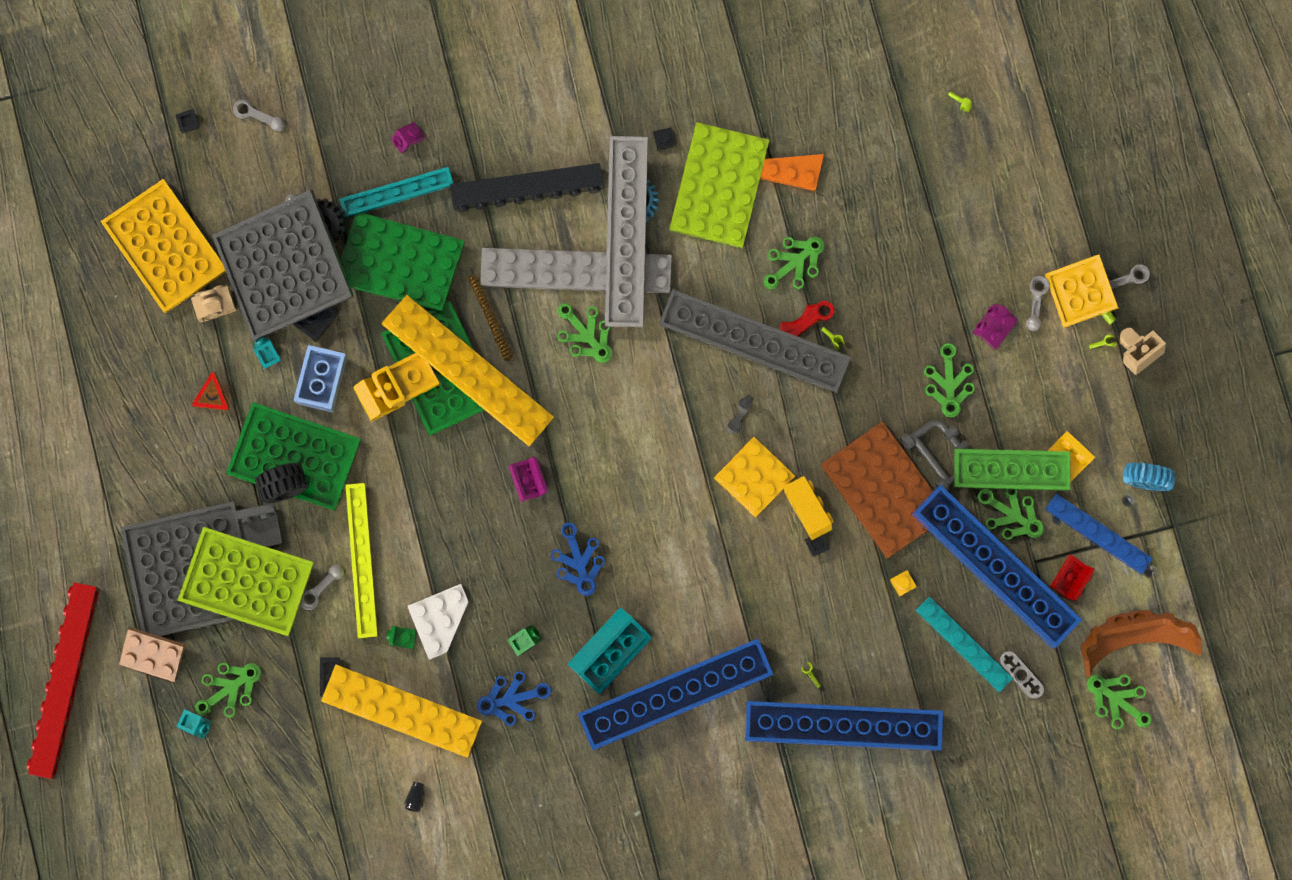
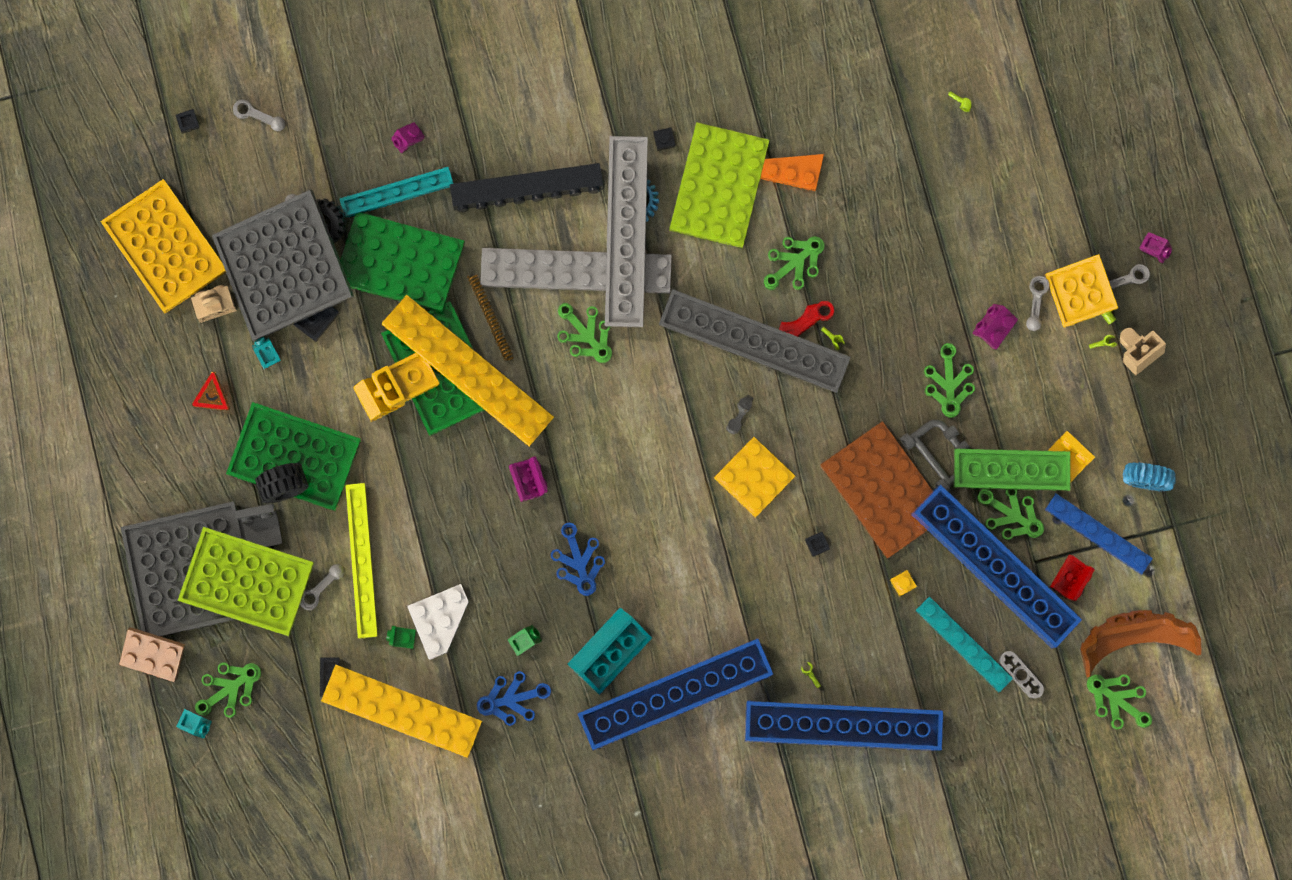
red brick [27,582,100,779] -> none
light blue brick [294,345,348,413] -> none
black cone [404,782,424,812] -> none
yellow brick [784,476,833,540] -> none
none -> magenta bracket [1139,232,1172,263]

